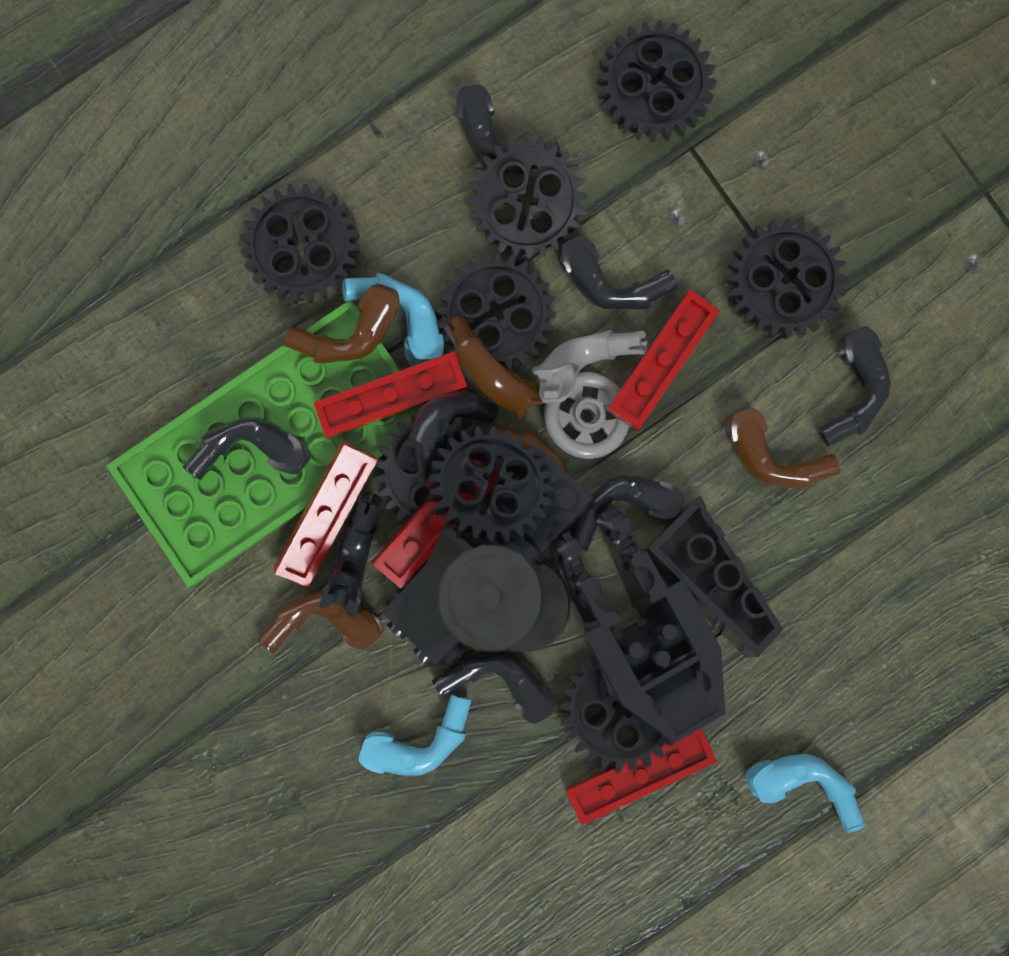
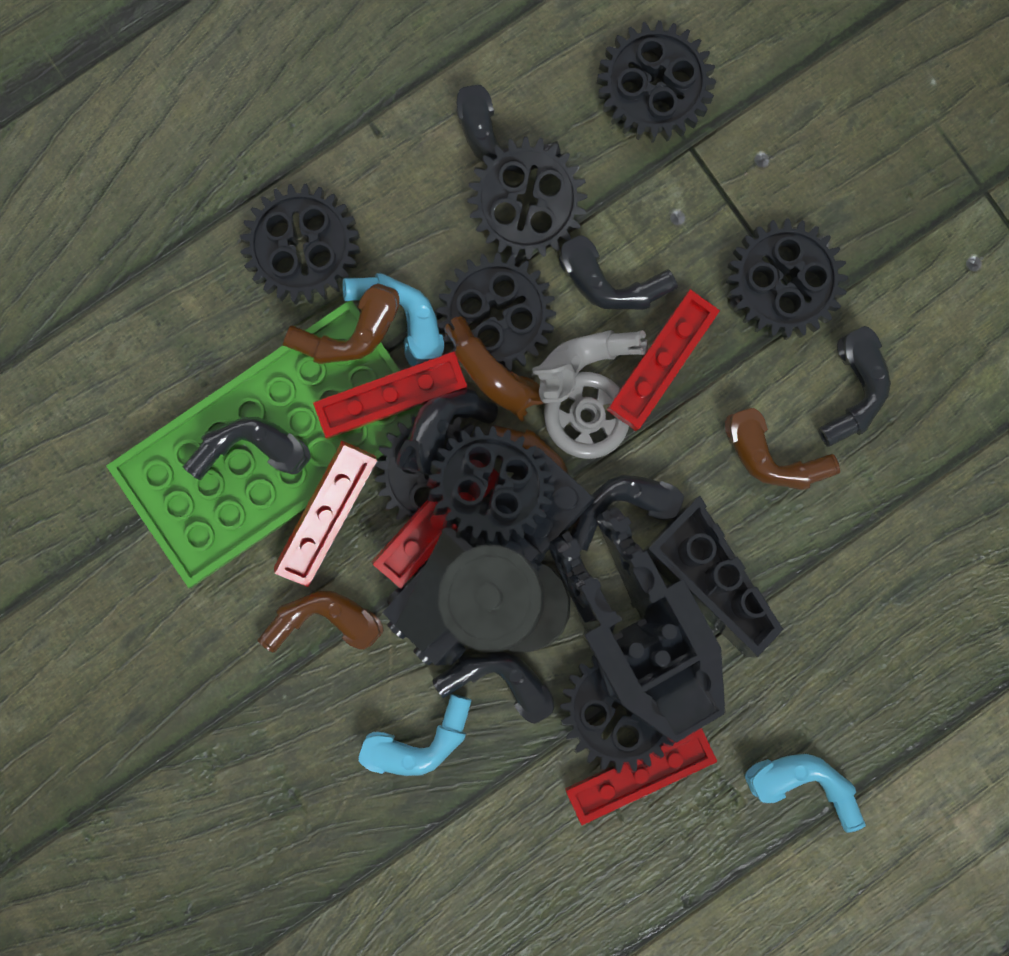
black piece [319,492,382,617] -> none

